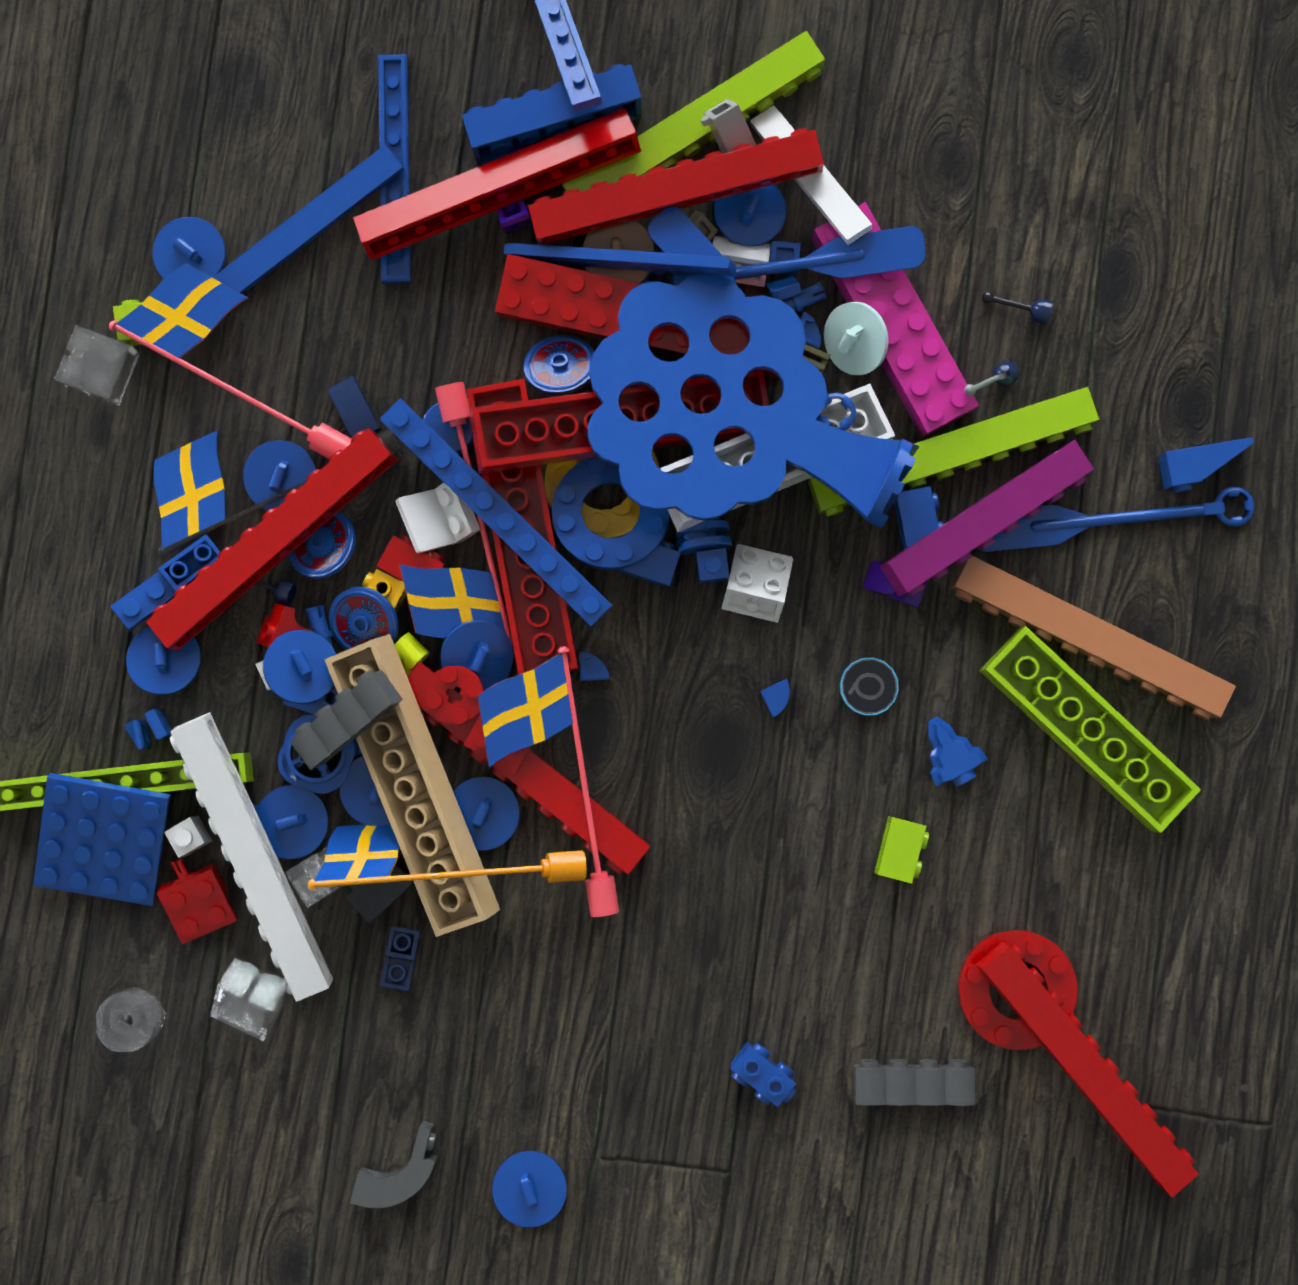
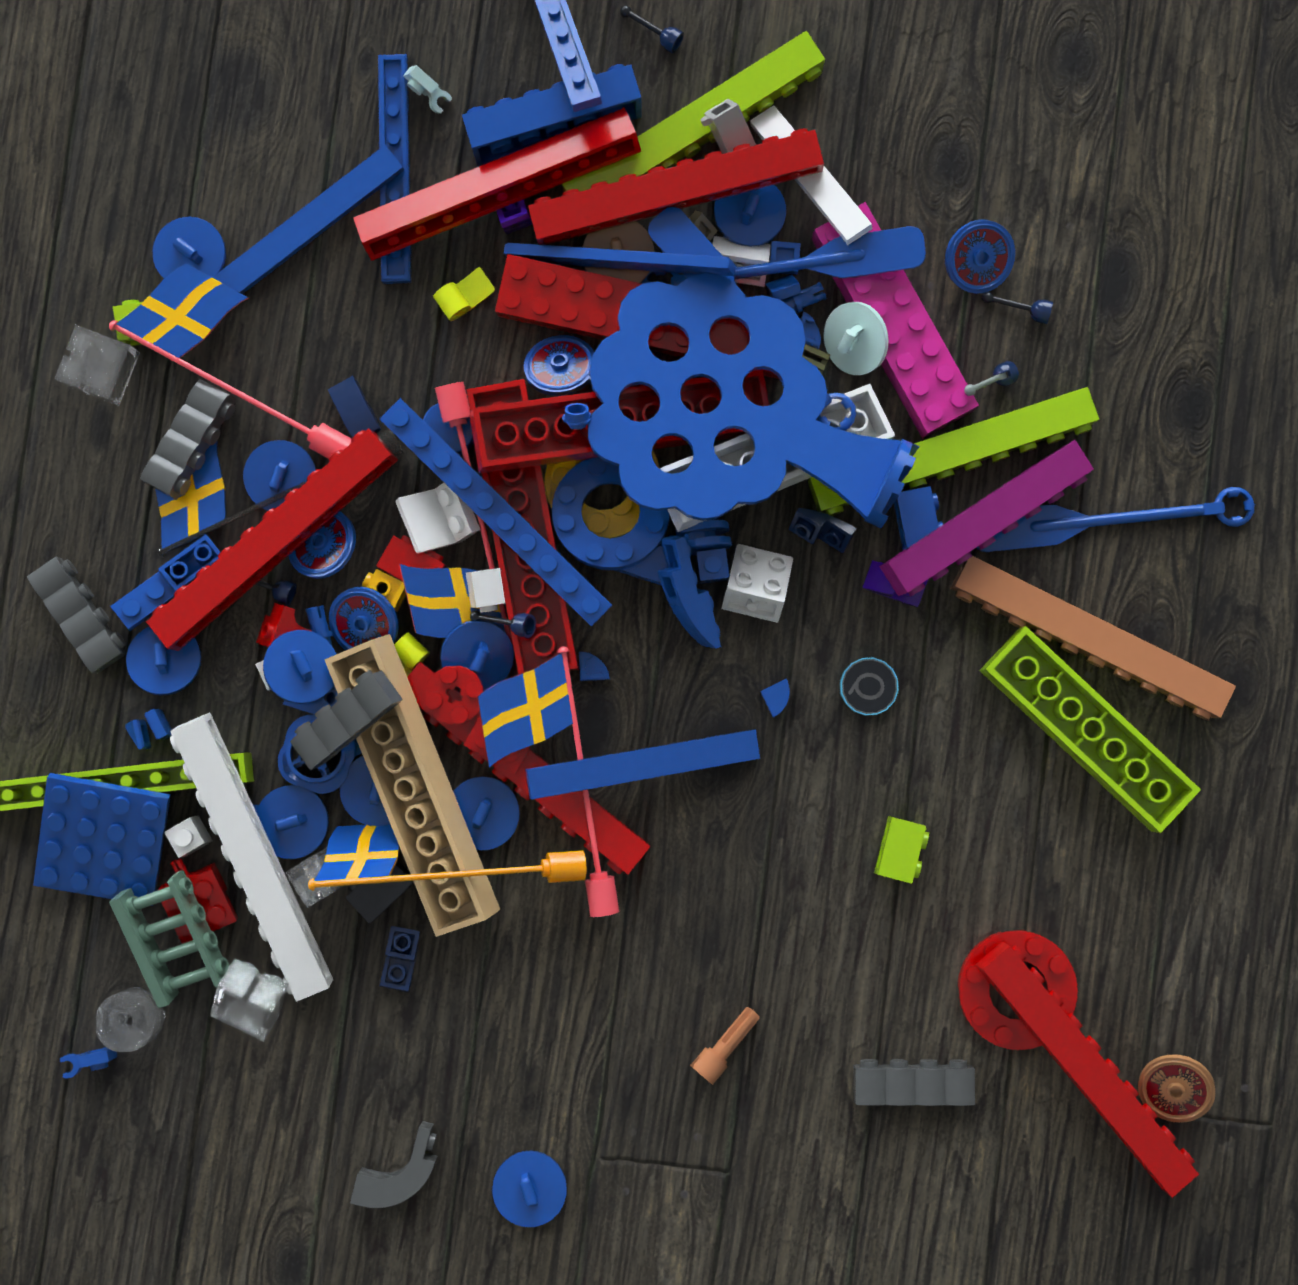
blue brick [730,1042,796,1107] -> none
blue rock [927,716,987,787] -> none
blue slope [1158,437,1254,493] -> none
none -> dark grey brick [27,556,127,674]
none -> blue plate [60,1045,117,1078]
none -> sand green fence [109,870,231,1008]
none -> dark grey brick [140,379,235,500]
none -> light aqua plate [403,65,452,114]
none -> neon yellow panel [433,267,495,321]
none -> white brick [466,568,505,613]
none -> dark blue hinge [470,610,536,638]
none -> blue tile [525,729,760,799]
none -> blue plate [562,403,592,429]
none -> hinge [620,5,684,54]
none -> blue slope [657,536,721,649]
none -> nougat piece [690,1007,759,1085]
none -> dark blue slope [788,508,857,553]
none -> blue shield [945,220,1015,293]
none -> medium nougat shield [1138,1055,1215,1122]

